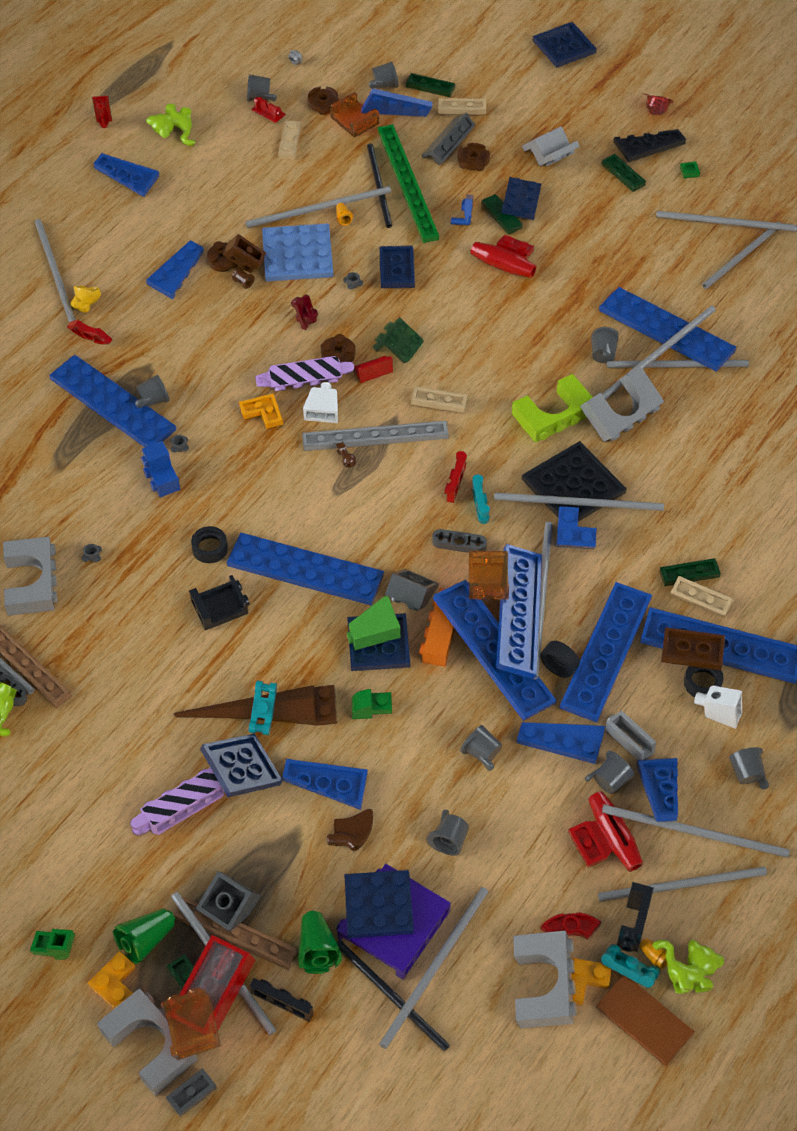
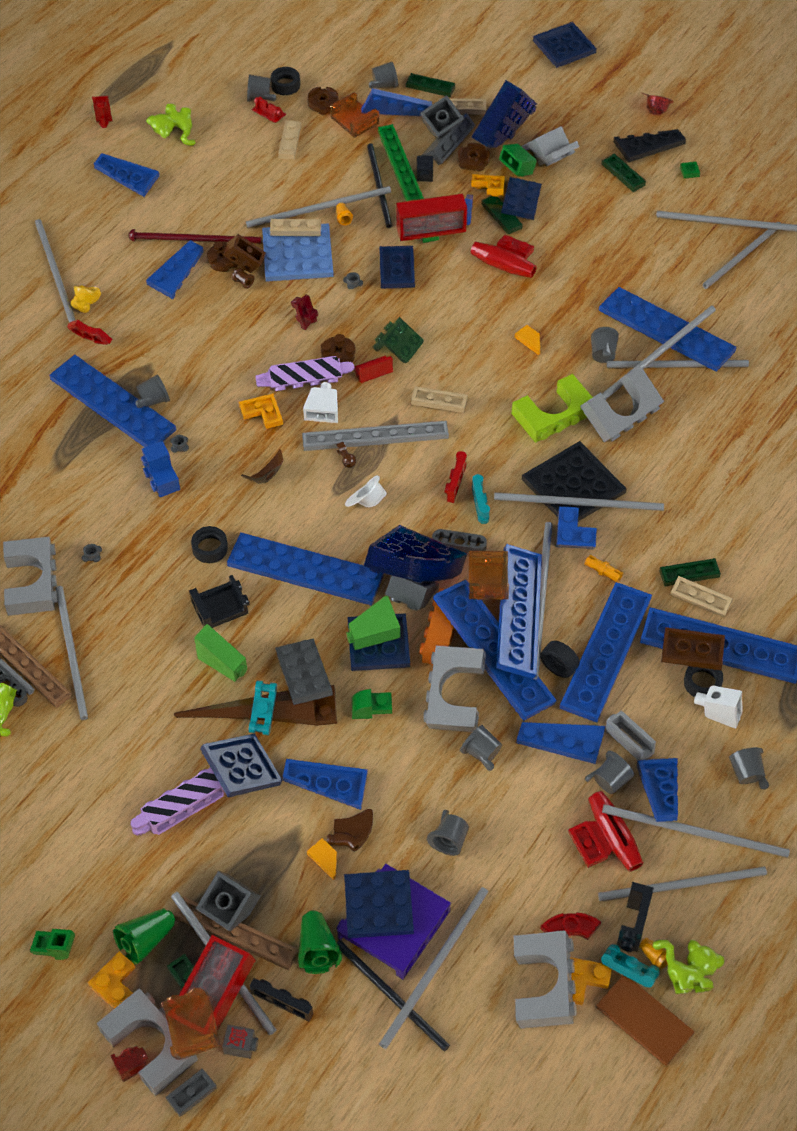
light grey plate [288,50,302,65] -> none
none -> light grey piece [55,586,88,720]
none -> clear red brick [110,1046,149,1082]
none -> dark red bar [128,229,261,244]
none -> bright green slope [194,624,247,682]
none -> dark grey brick [222,1025,258,1059]
none -> reddish brown piece [241,449,284,484]
none -> black tyre [270,67,300,96]
none -> tan plate [270,219,321,236]
none -> dark grey plate [275,639,333,705]
none -> light orange tile [307,838,337,880]
none -> white piece [345,475,386,507]
none -> clear blue brick [364,525,467,583]
none -> red brick [396,193,467,241]
none -> black brick [417,156,433,182]
none -> dark grey slope [420,95,465,138]
none -> light grey arch [424,646,486,732]
none -> light orange plate [471,174,505,197]
none -> clear blue brick [472,80,537,148]
none -> green brick [499,144,537,177]
none -> light orange tile [515,325,540,355]
none -> light orange pin [584,554,624,583]

